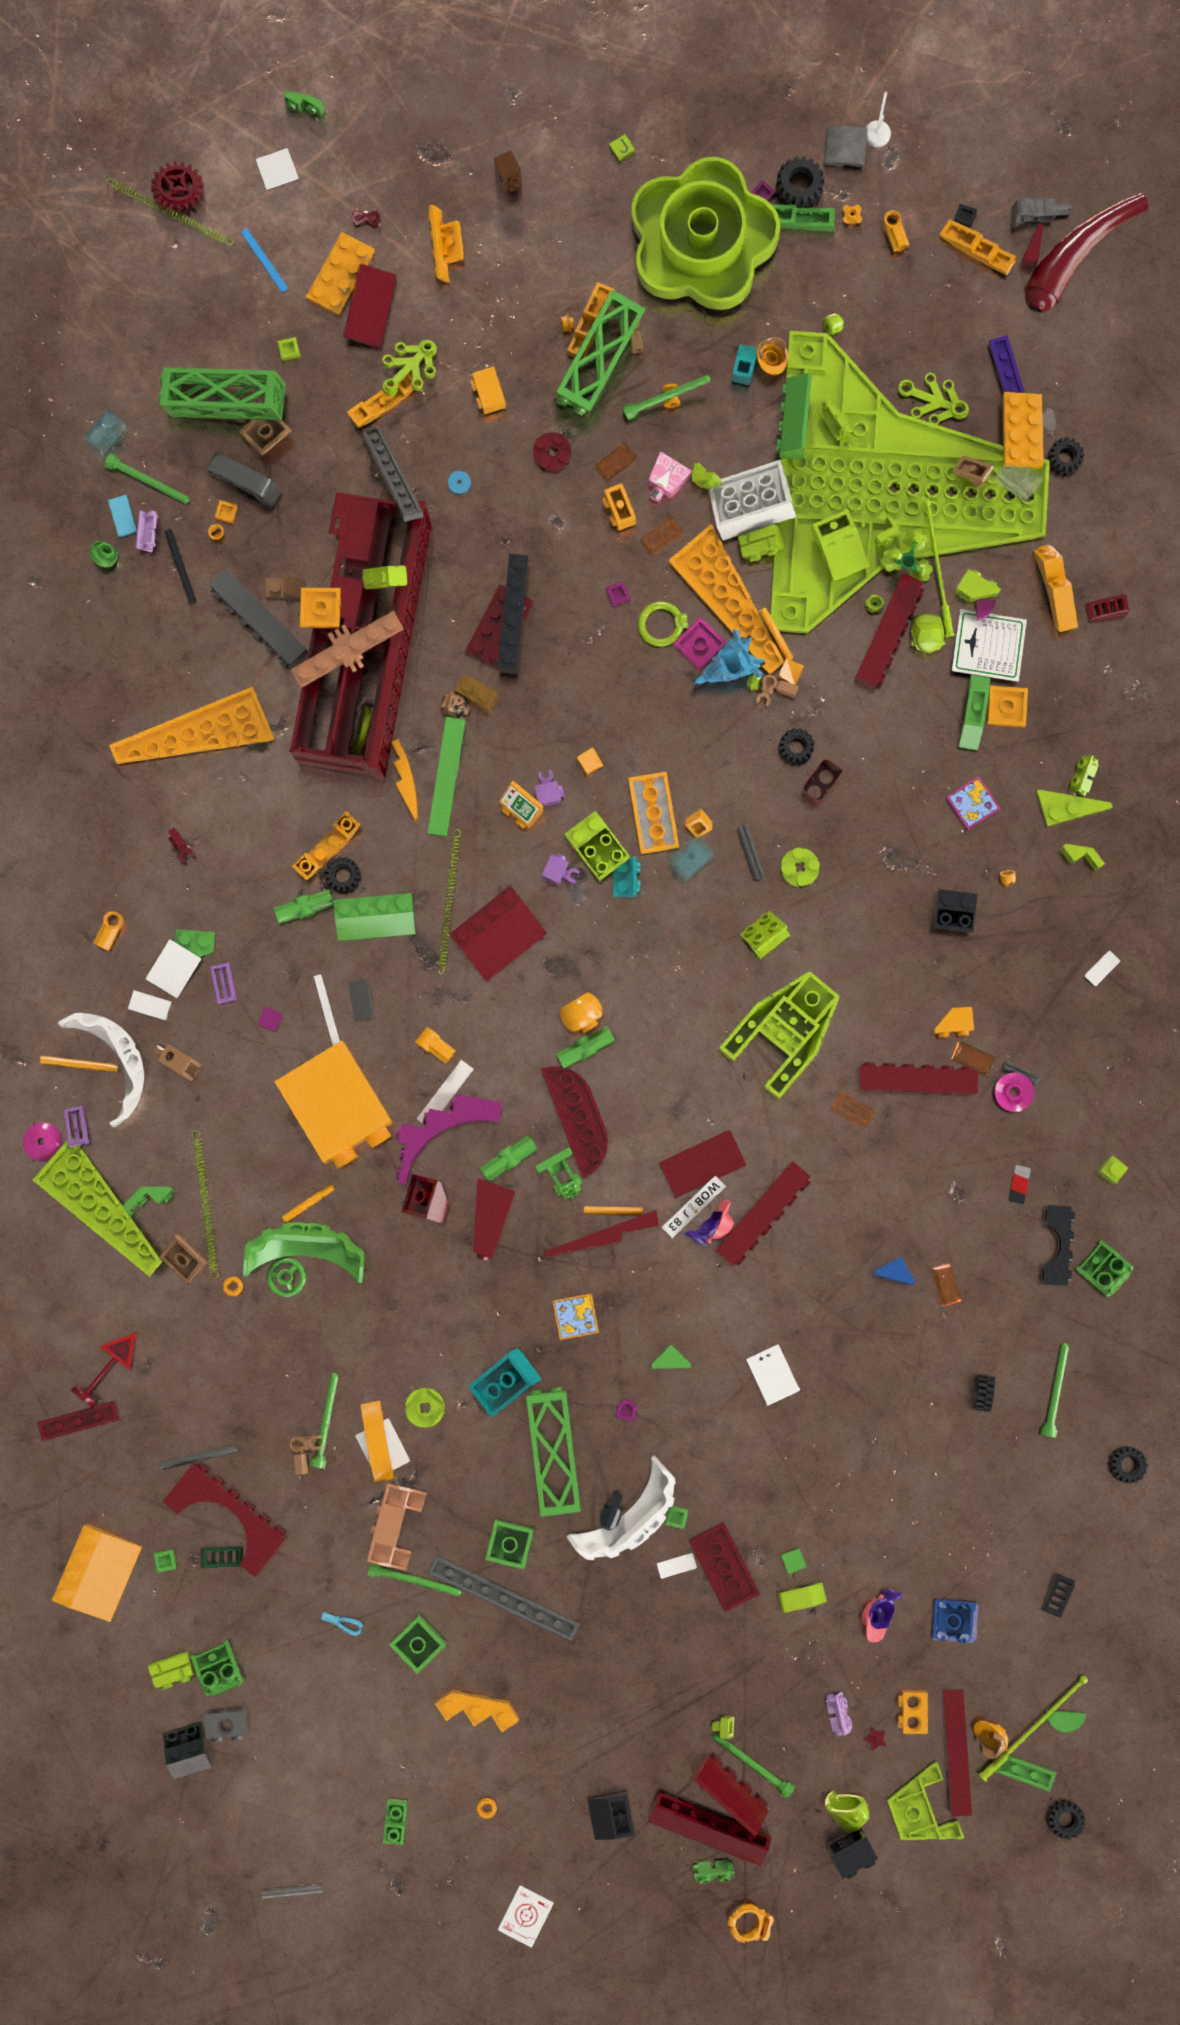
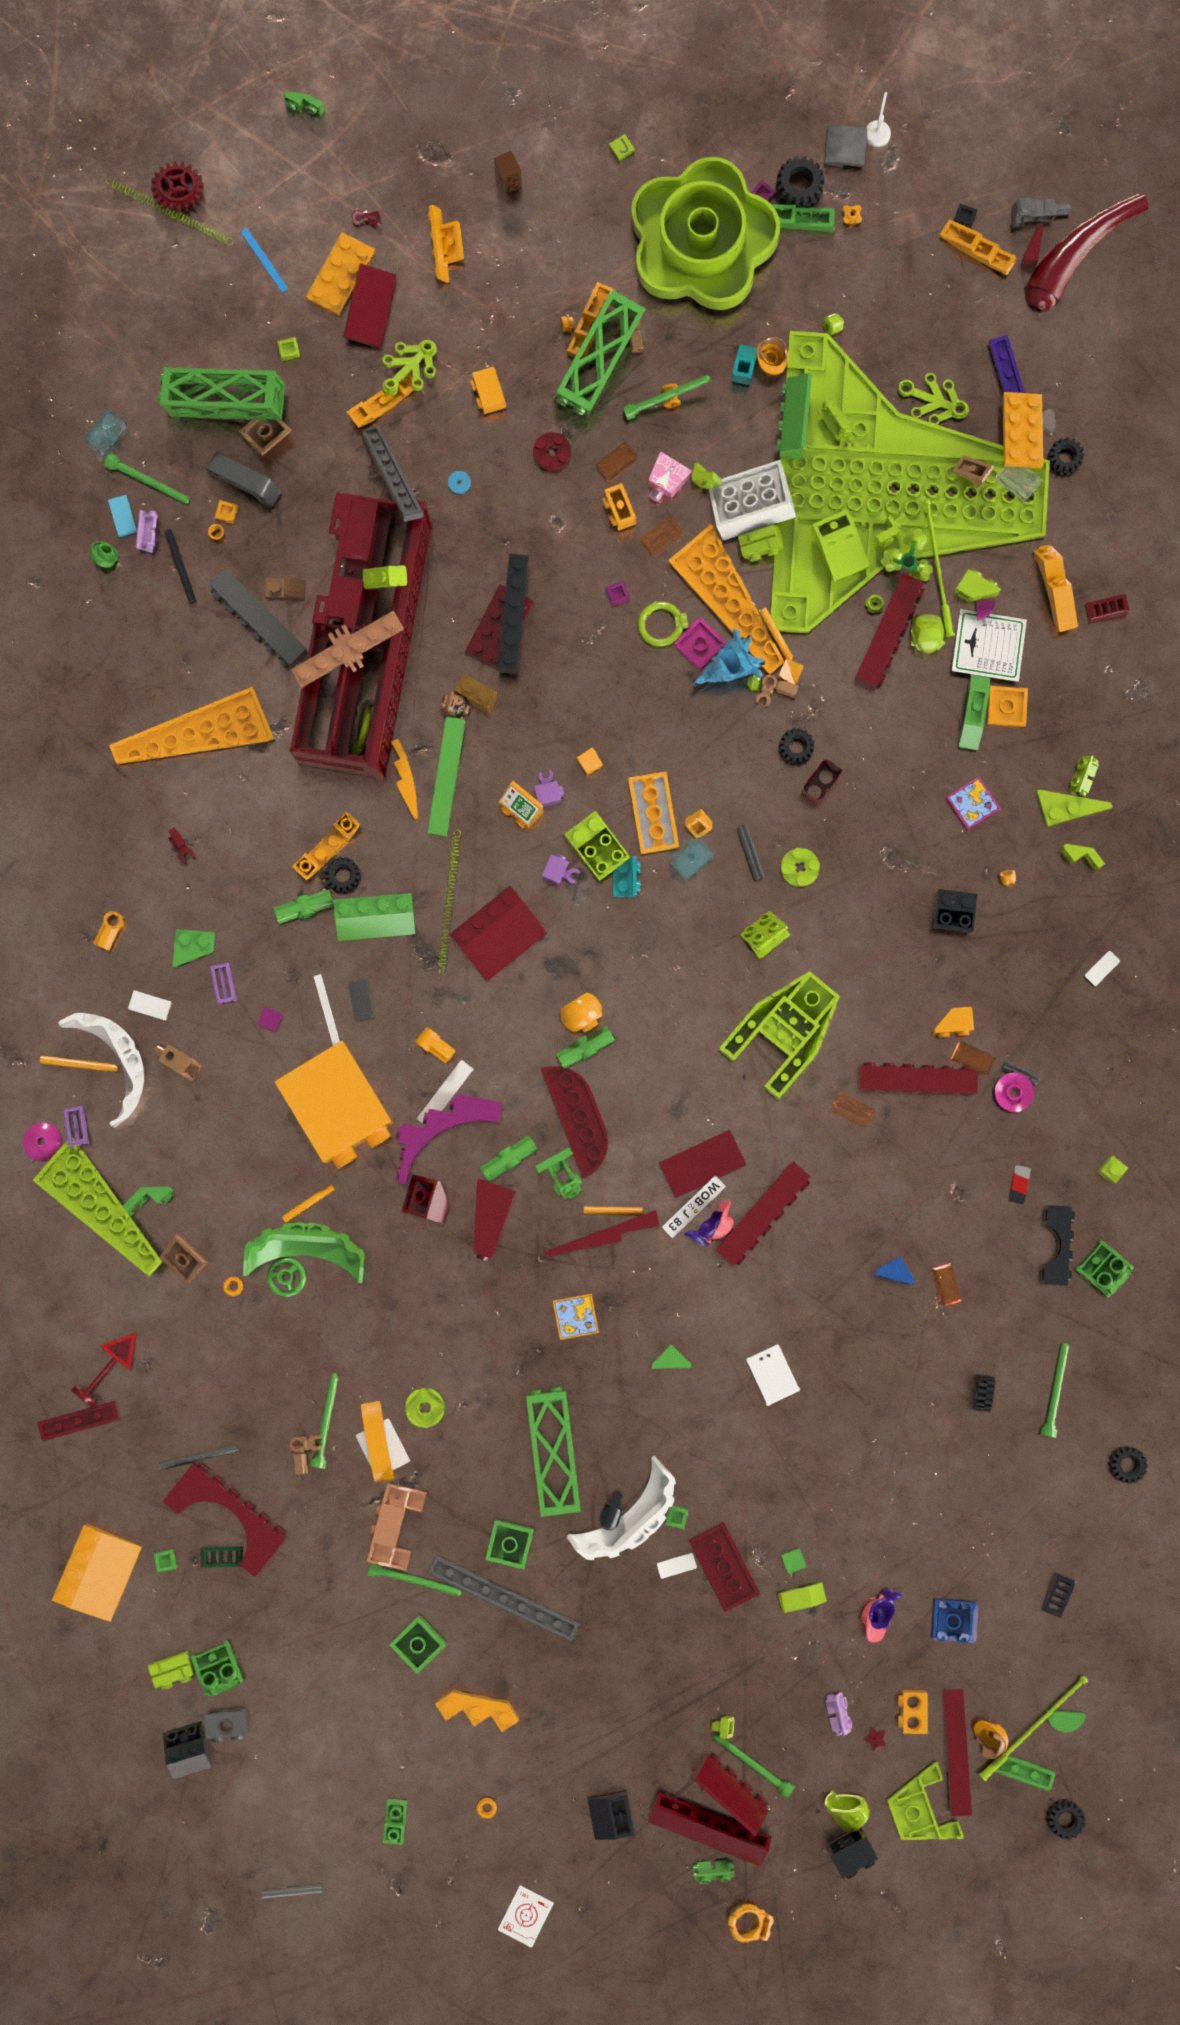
white sticker [146,940,201,998] -> none
lime piece [192,1131,219,1279] -> none
white sticker [256,148,298,190] -> none
light orange tile [300,588,341,628] -> none
medium azure piece [321,1612,363,1636] -> none
teal slope [468,1348,541,1418] -> none
magenta tile [615,1400,636,1421] -> none
light orange piece [882,210,909,252] -> none

